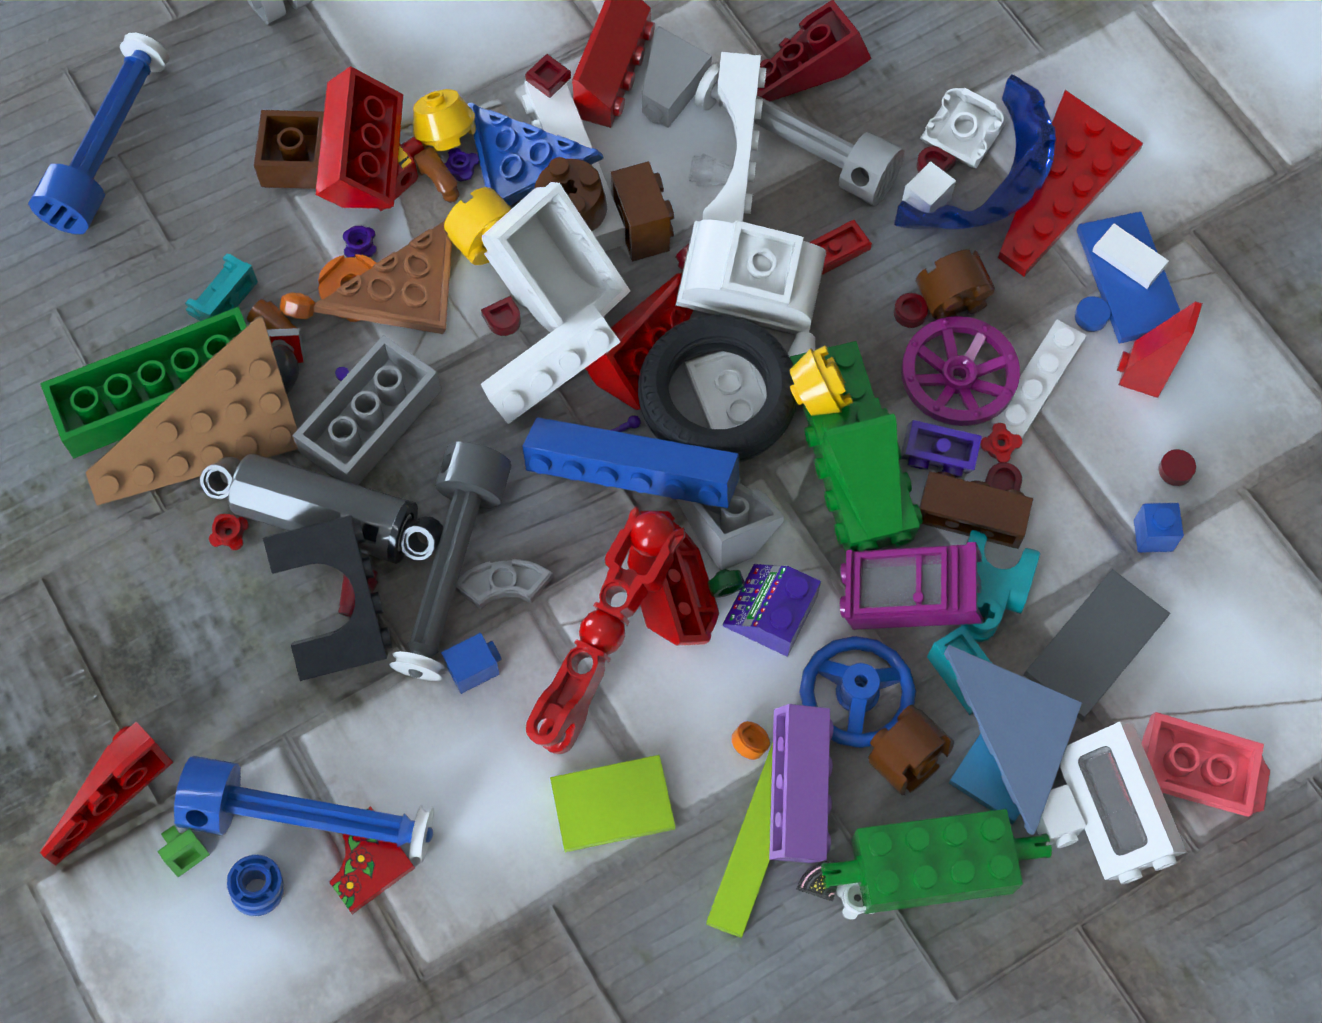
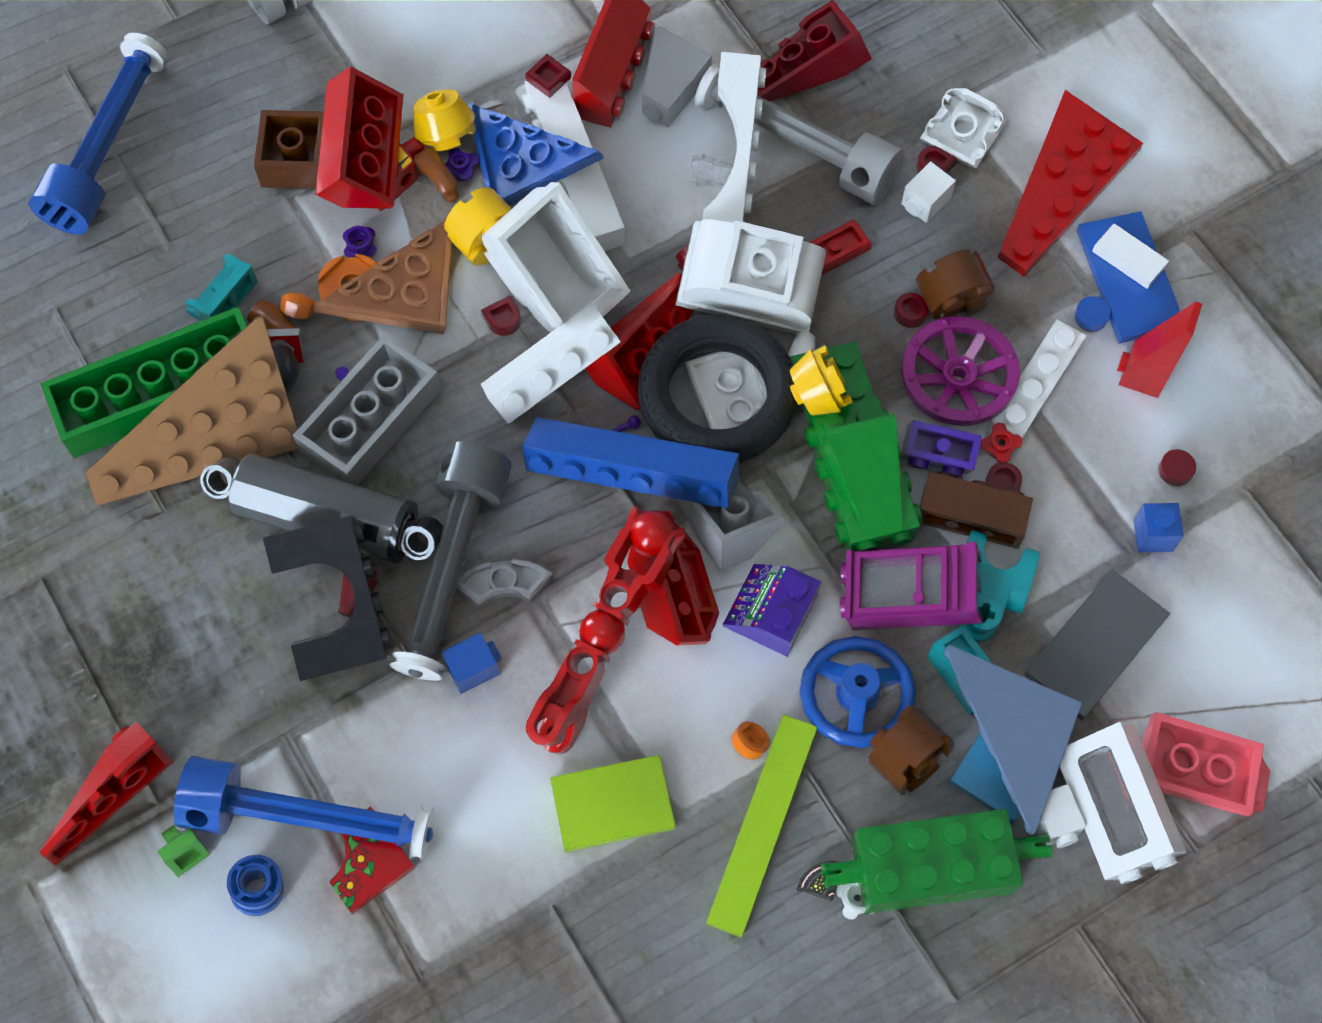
red plate [209,514,249,550] -> none
reddish brown brick [535,157,607,232] -> none
reddish brown brick [611,161,674,262] -> none
dark green tile [707,569,745,598] -> none
medium lavender brick [769,704,833,863] -> none
clear blue windscreen [894,74,1056,229] -> none

